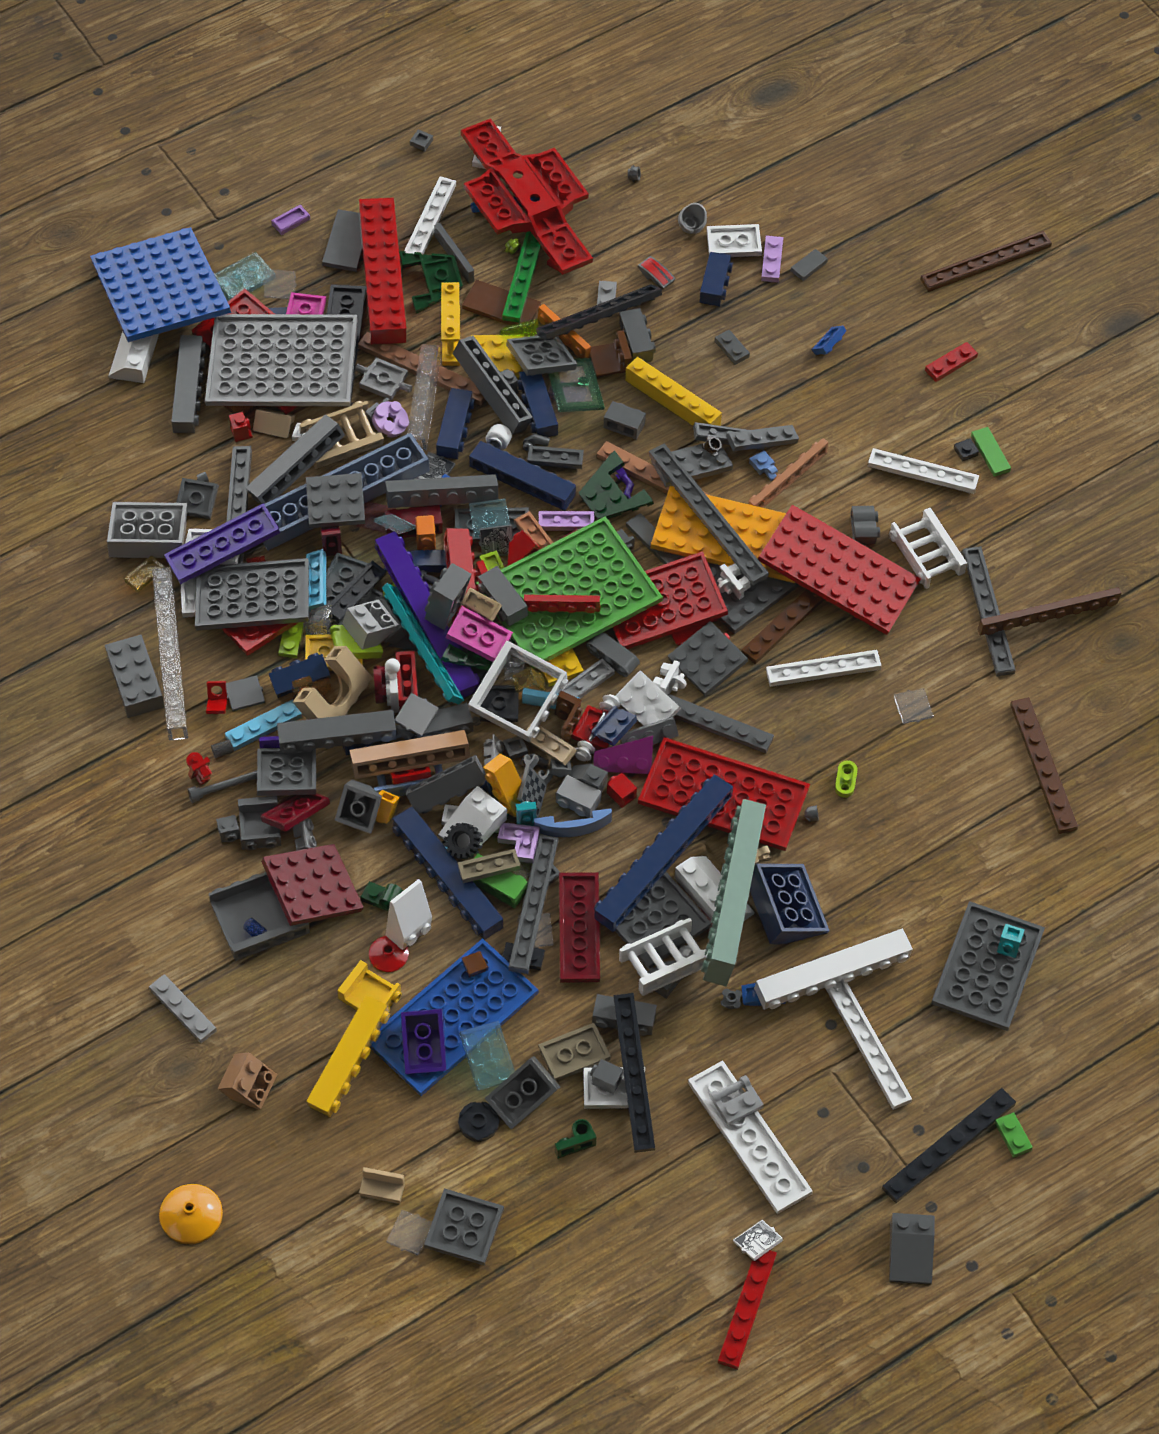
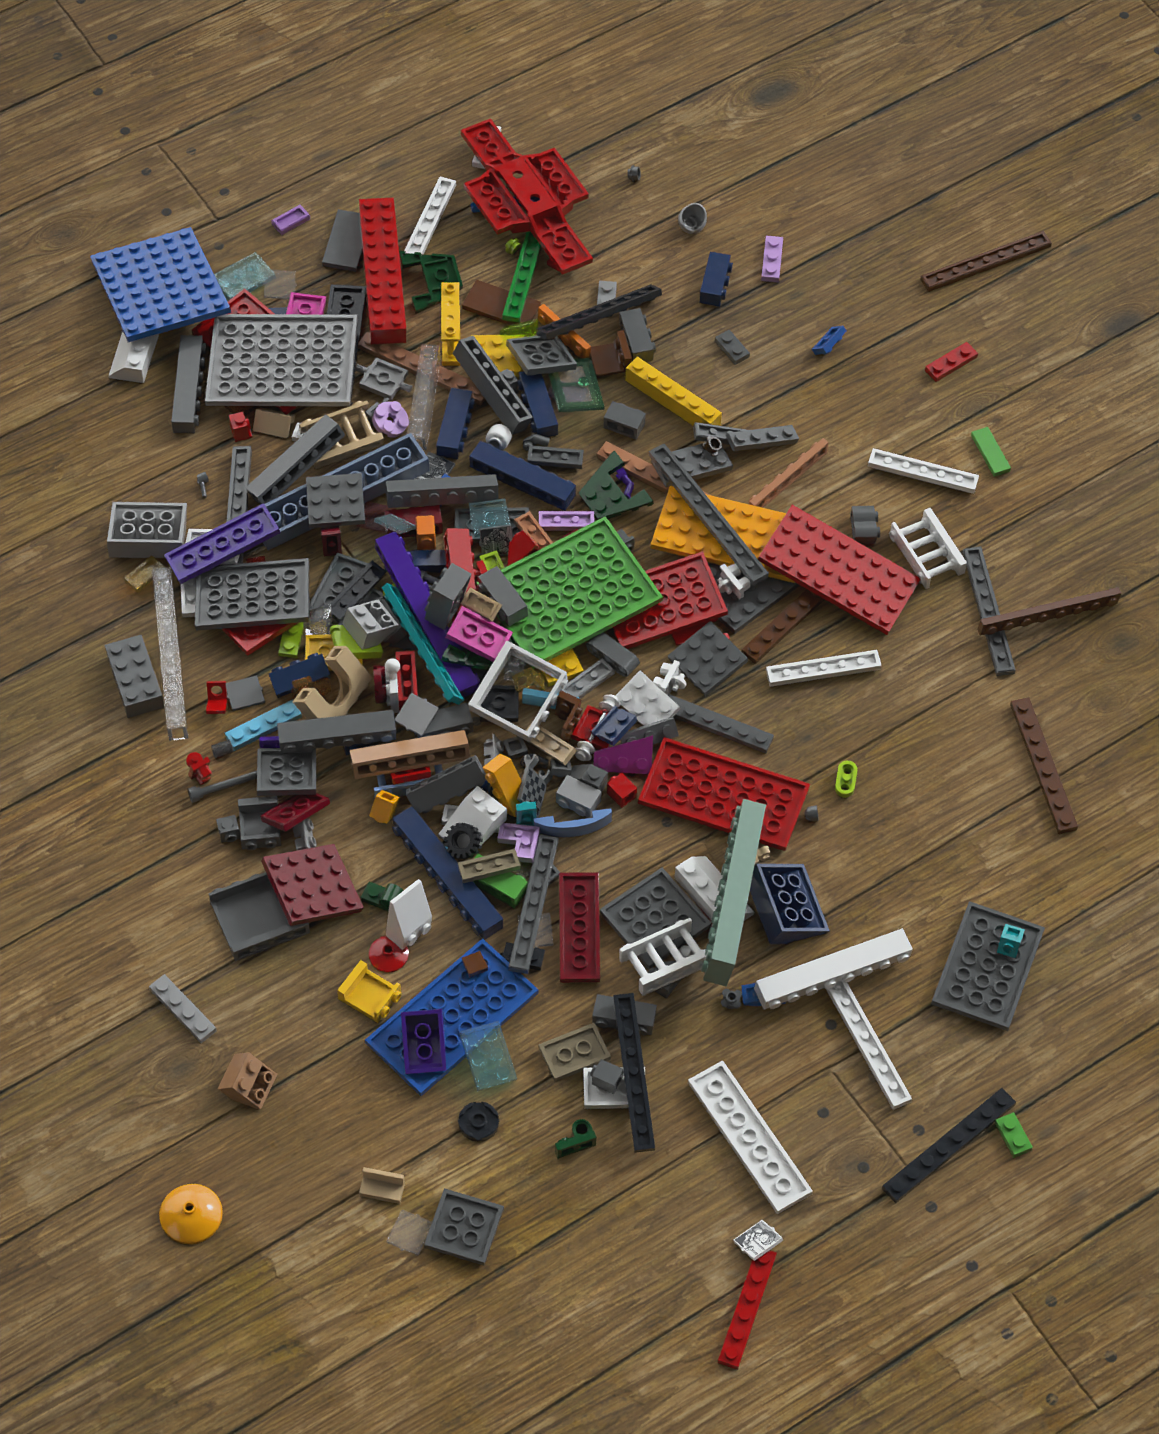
dark grey tile [176,478,219,520] -> none
clear blue piece [243,918,267,937] -> none
medium azure plate [306,549,326,612] -> none
yellow brick [306,995,390,1117] -> none
dark grey slope [335,780,382,834] -> none
dark grey arm [395,725,415,740] -> none
dark grey plate [410,130,433,151] -> none
dark grey tile [434,223,474,283] -> none
dark grey slope [485,1056,560,1129] -> none
red plate [524,595,601,613] -> none
dark blue brick [594,774,733,932] -> none
dark grey tile [626,513,685,564] -> none
slope [637,256,676,290] -> none
white plate [706,224,762,257] -> none
light grey plate [709,1075,764,1126] -> none
medium blue plate [749,450,778,481] -> none
dark grey tile [791,249,828,281] -> none
dark grey slope [889,1213,935,1284] -> none
clear piece [894,688,934,724] -> none
black plate [954,438,979,462] -> none

